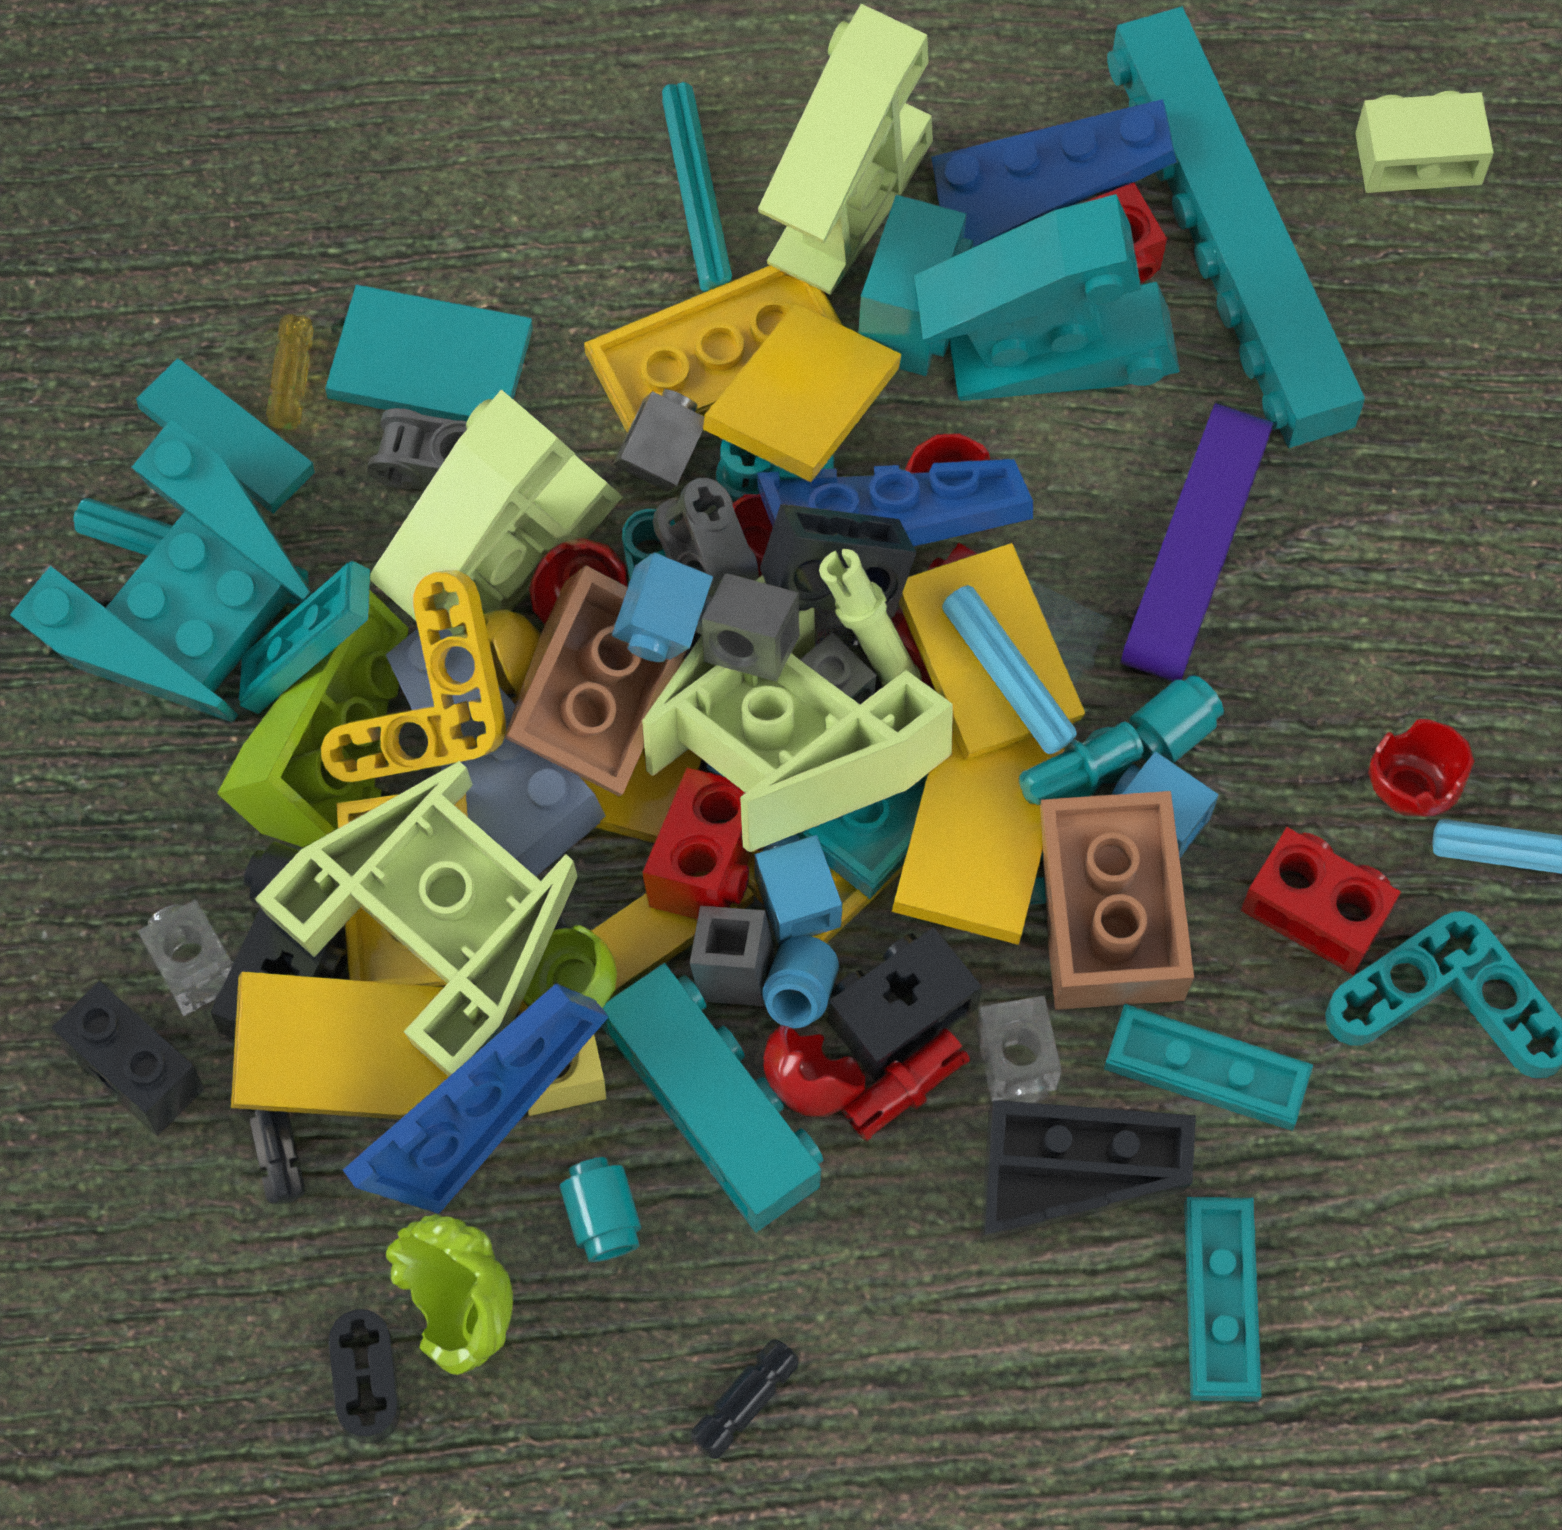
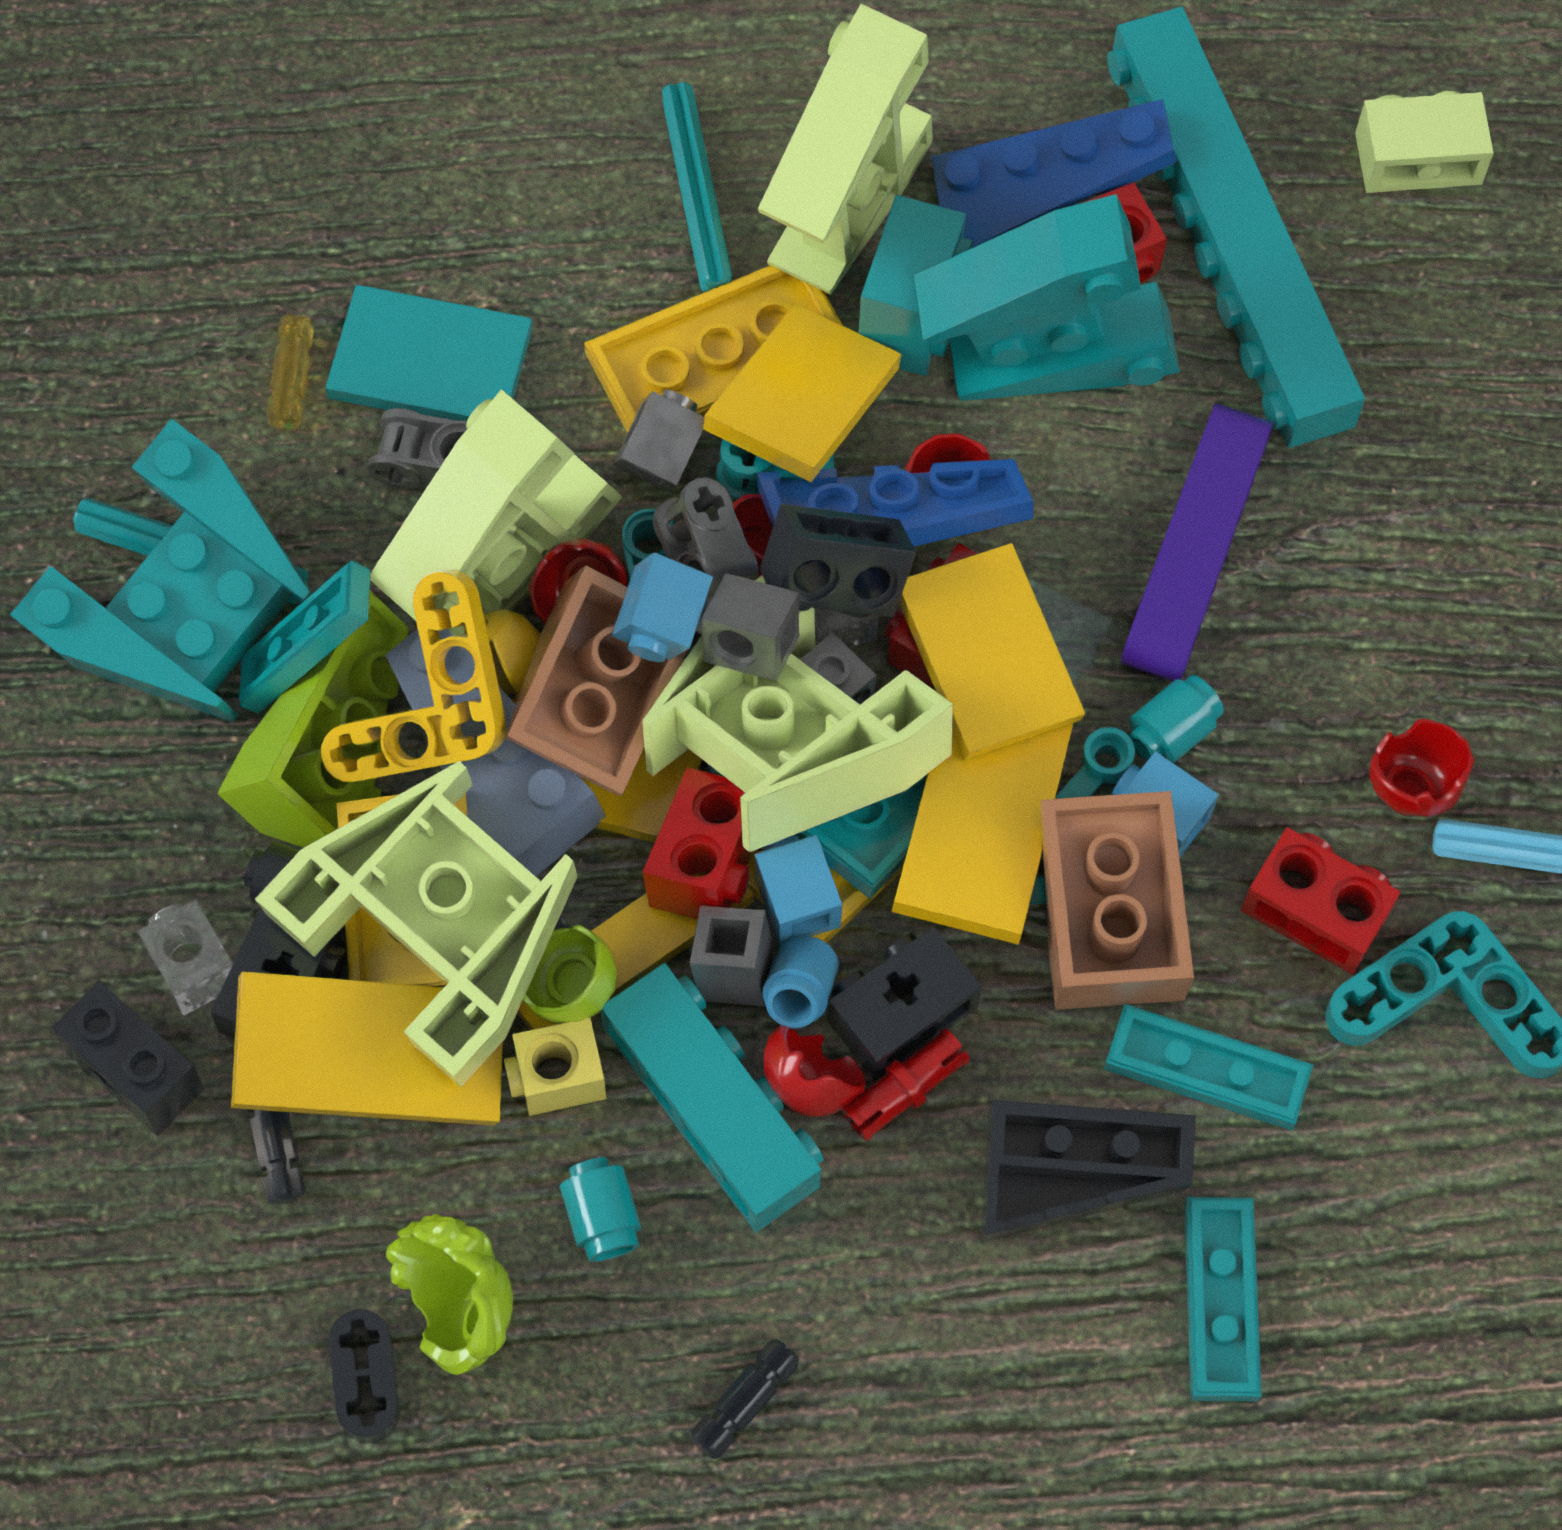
teal tile [136,358,315,514] -> none
blue wing [343,984,609,1214] -> none
yellowish green pin [819,549,922,688] -> none
medium azure axle [942,585,1077,754] -> none
clear brick [976,996,1061,1103] -> none
teal axle [1018,721,1143,805] -> none

